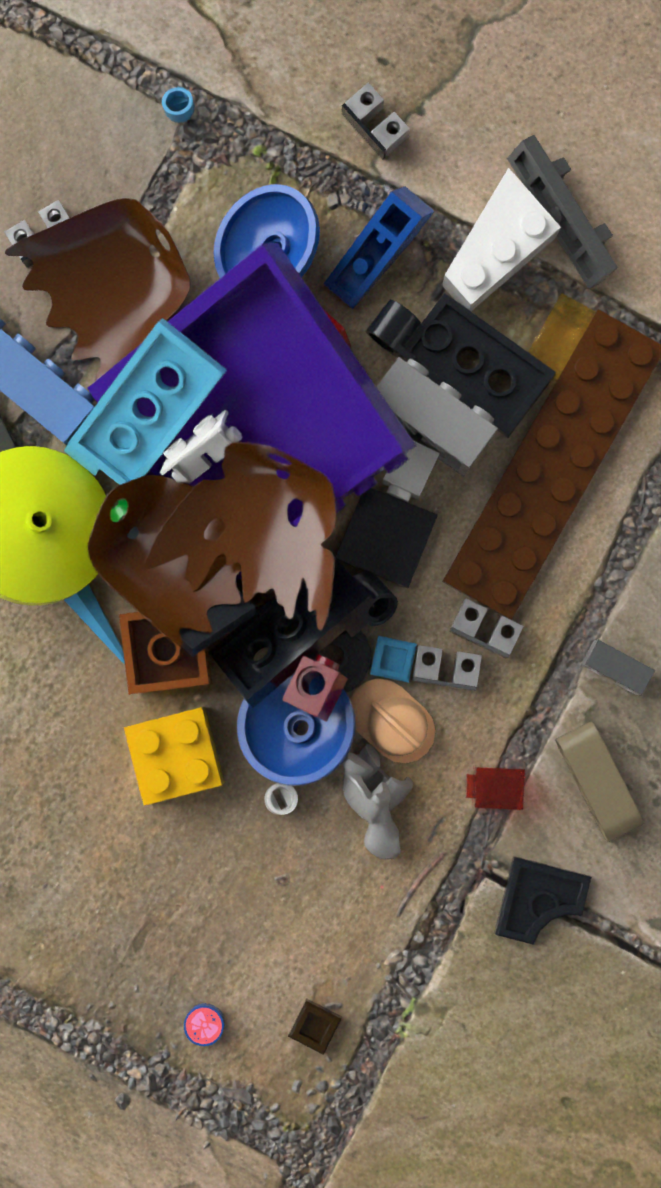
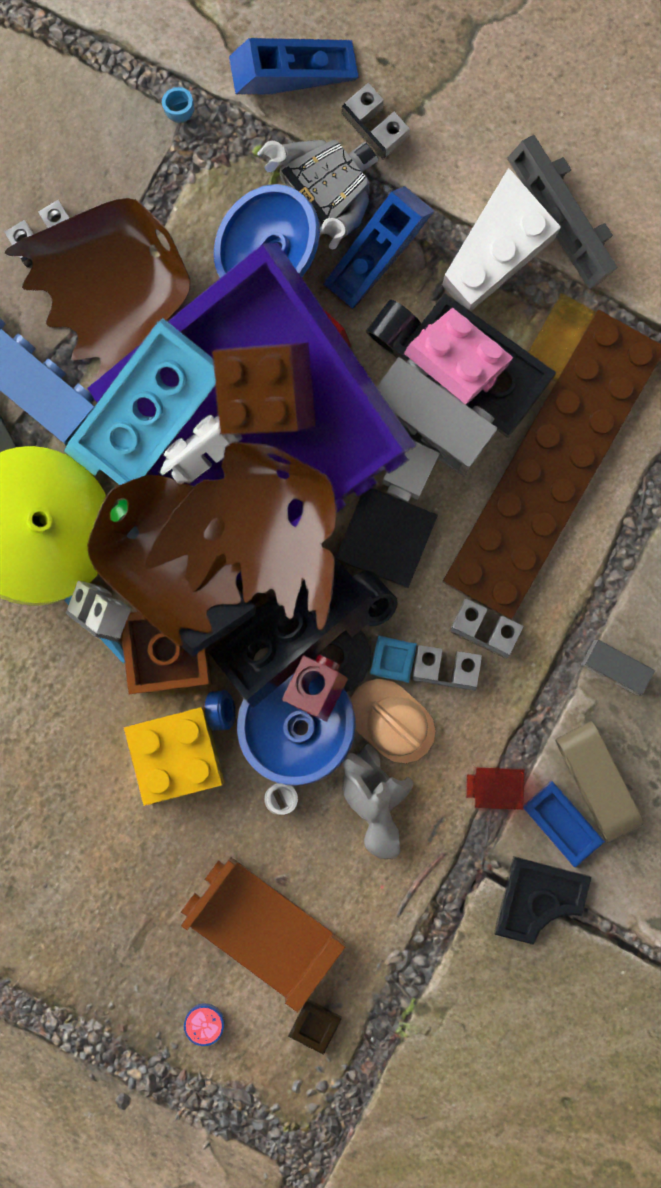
none -> flat silver piece [66,580,131,642]
none -> dark orange panel [181,857,346,1013]
none -> blue tile [205,690,235,731]
none -> reddish brown brick [212,342,316,435]
none -> blue slope [229,38,359,95]
none -> light grey torso [257,140,378,249]
none -> bright pink plate [404,308,513,405]
none -> blue tile [521,781,605,868]

